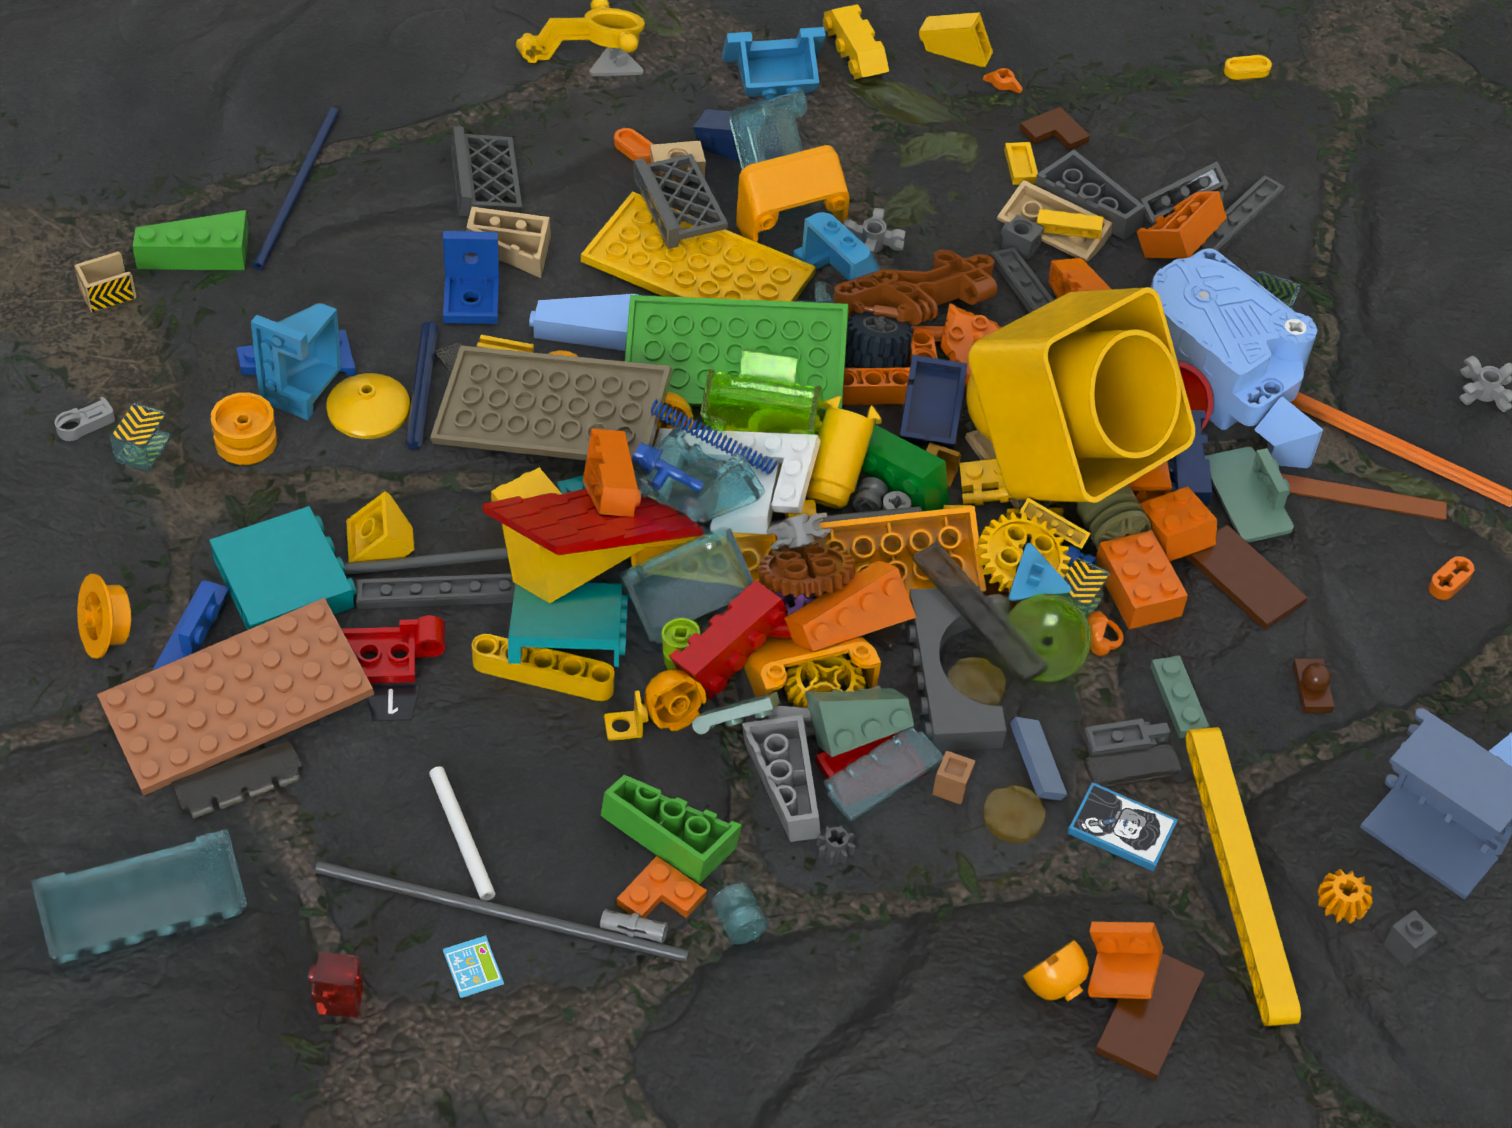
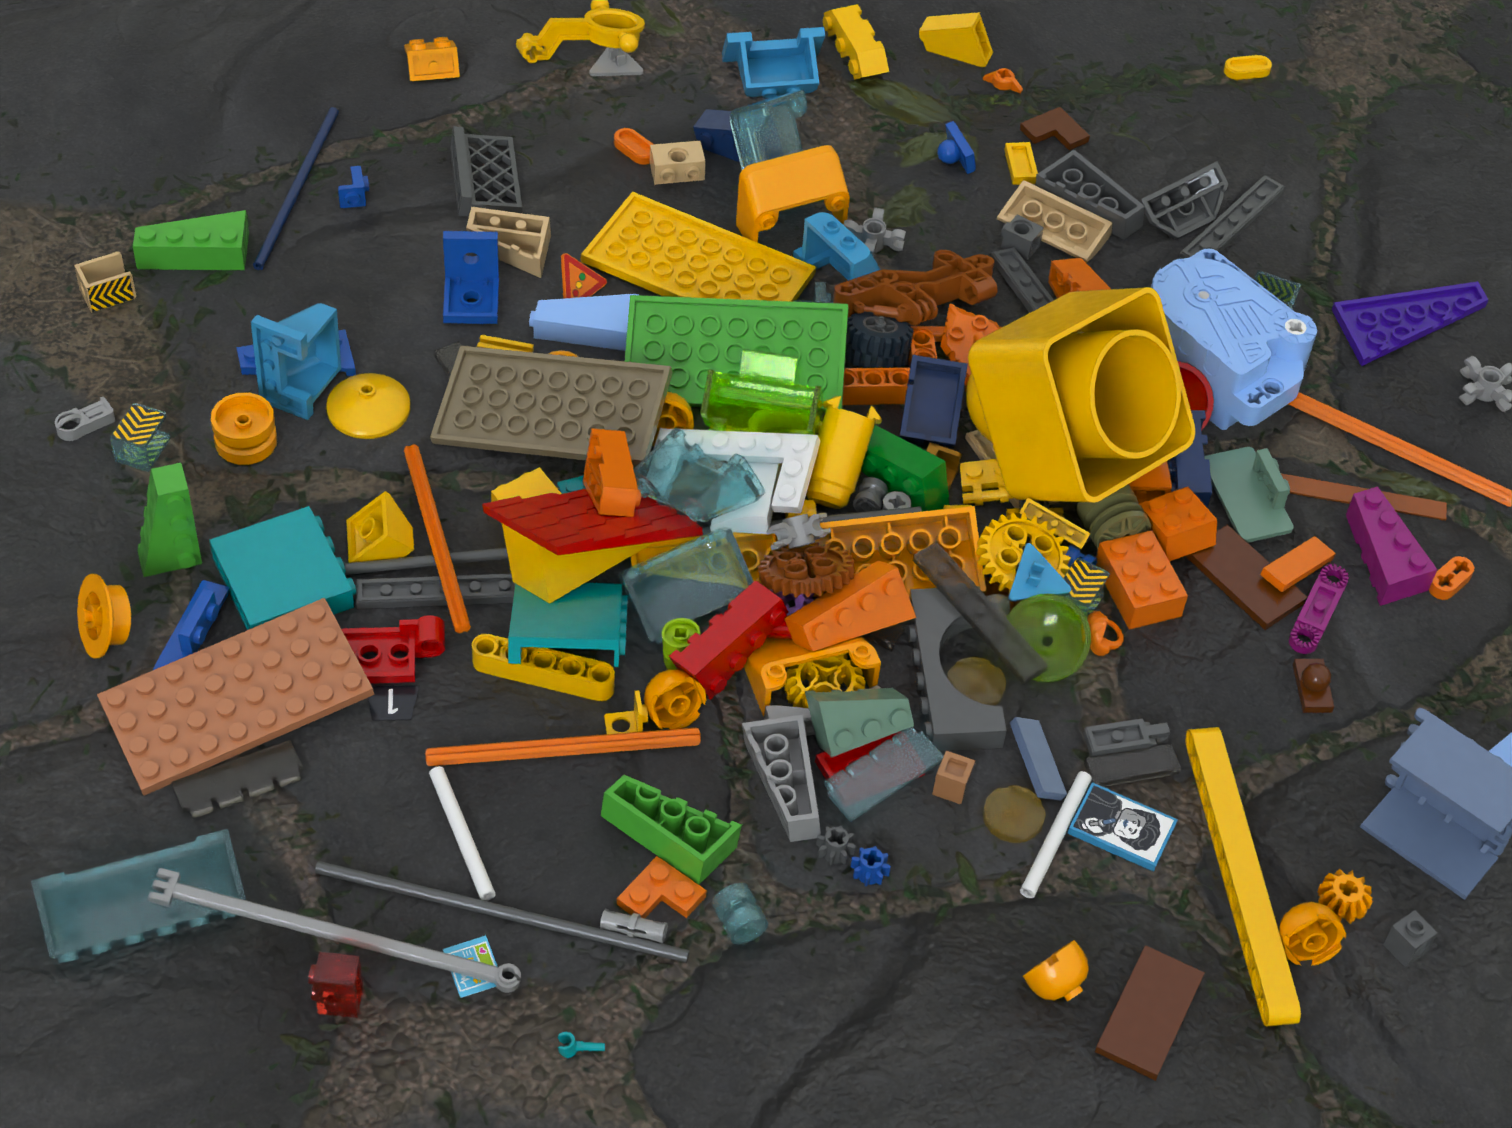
dark blue axle [405,321,438,450] -> none
blue piece [631,442,704,493] -> none
dark grey fence [633,154,728,249] -> none
blue piece [651,399,778,474] -> none
plate [692,691,780,734] -> none
yellow piece [1037,209,1104,239] -> none
orange bracket [1088,922,1163,999] -> none
orange wedge [1136,191,1227,259] -> none
sand green plate [1150,655,1209,738] -> none
light blue slope [1254,396,1323,468] -> none
none -> bright green wedge [137,463,202,577]
none -> light grey hinge [147,868,521,993]
none -> blue bracket [338,166,369,208]
none -> light orange bracket [404,37,460,81]
none -> orange axle [404,444,471,634]
none -> orange axle [425,727,701,766]
none -> teal hand [558,1032,605,1058]
none -> piece [561,253,607,299]
none -> blue gear [851,846,891,887]
none -> blue tile [937,121,976,174]
none -> white piece [1020,771,1092,898]
none -> orange tile [1260,536,1336,592]
none -> light orange cylinder [1279,902,1346,966]
none -> magenta plate [1289,564,1349,654]
none -> dark purple wing [1332,281,1488,366]
none -> magenta wedge [1346,486,1437,606]

